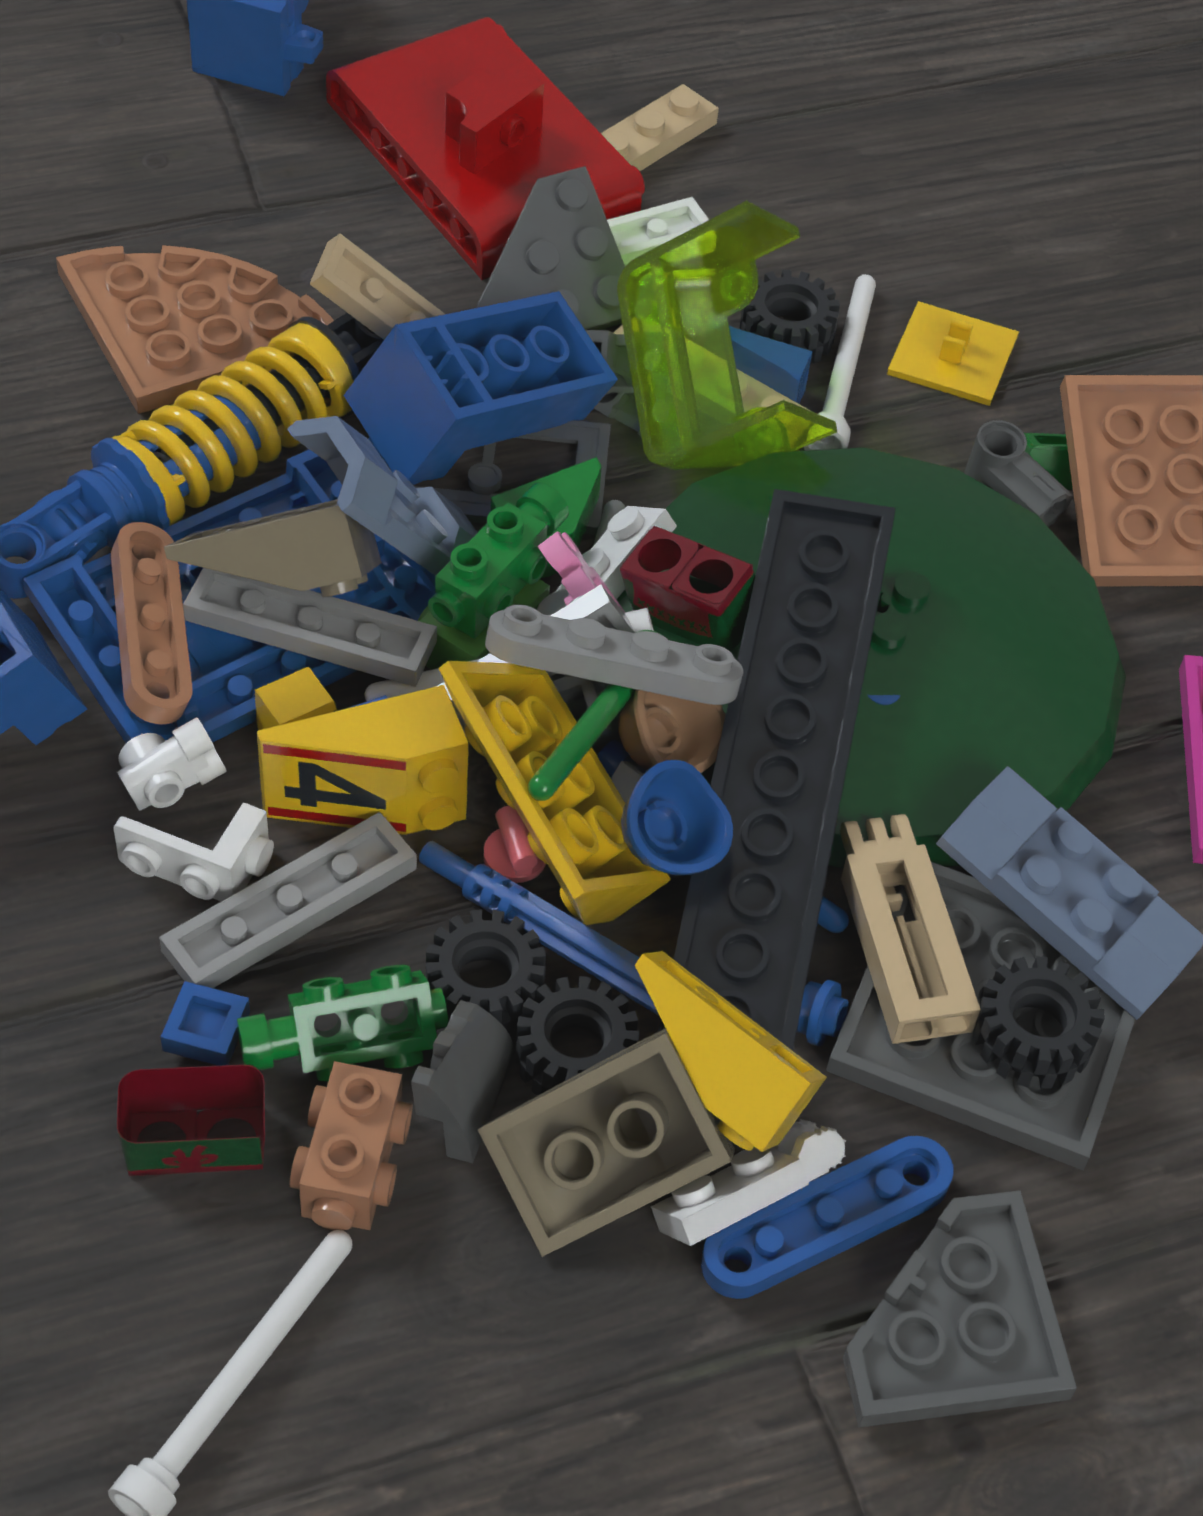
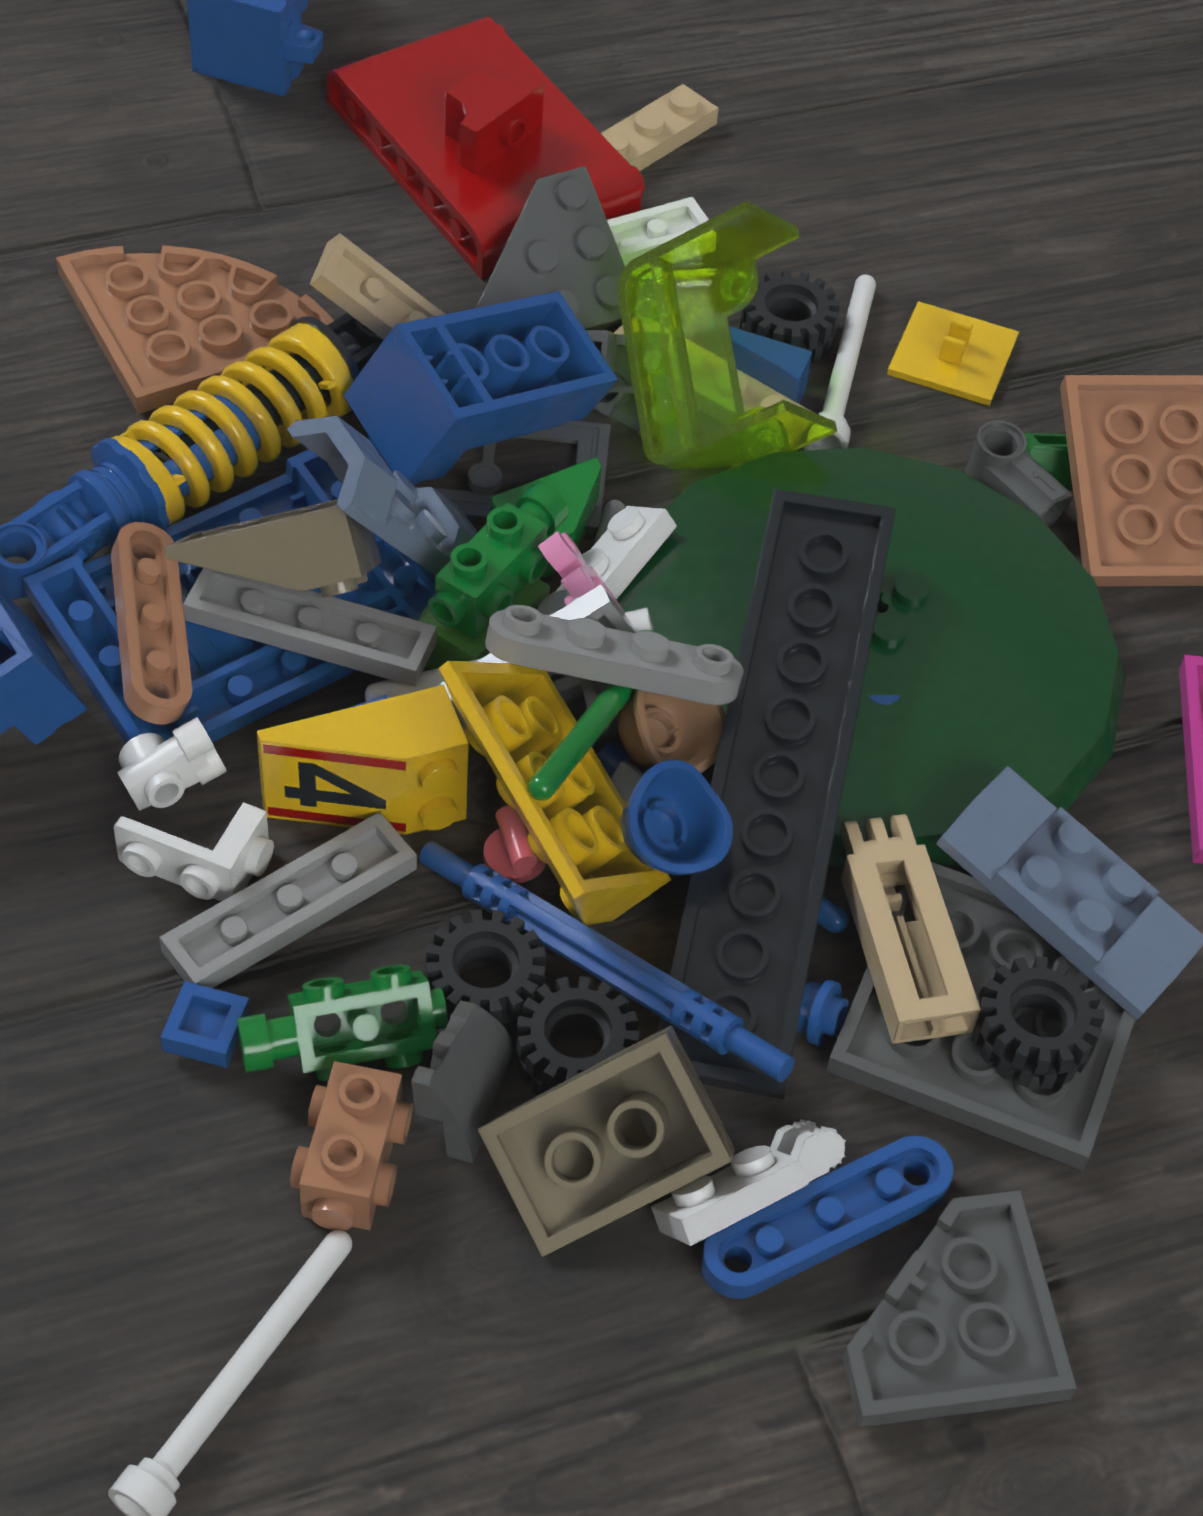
dark red piece [117,1065,265,1176] -> none
yellow slope [255,666,337,730] -> none
dark red piece [620,526,755,650] -> none
yellow slope [635,951,827,1152] -> none

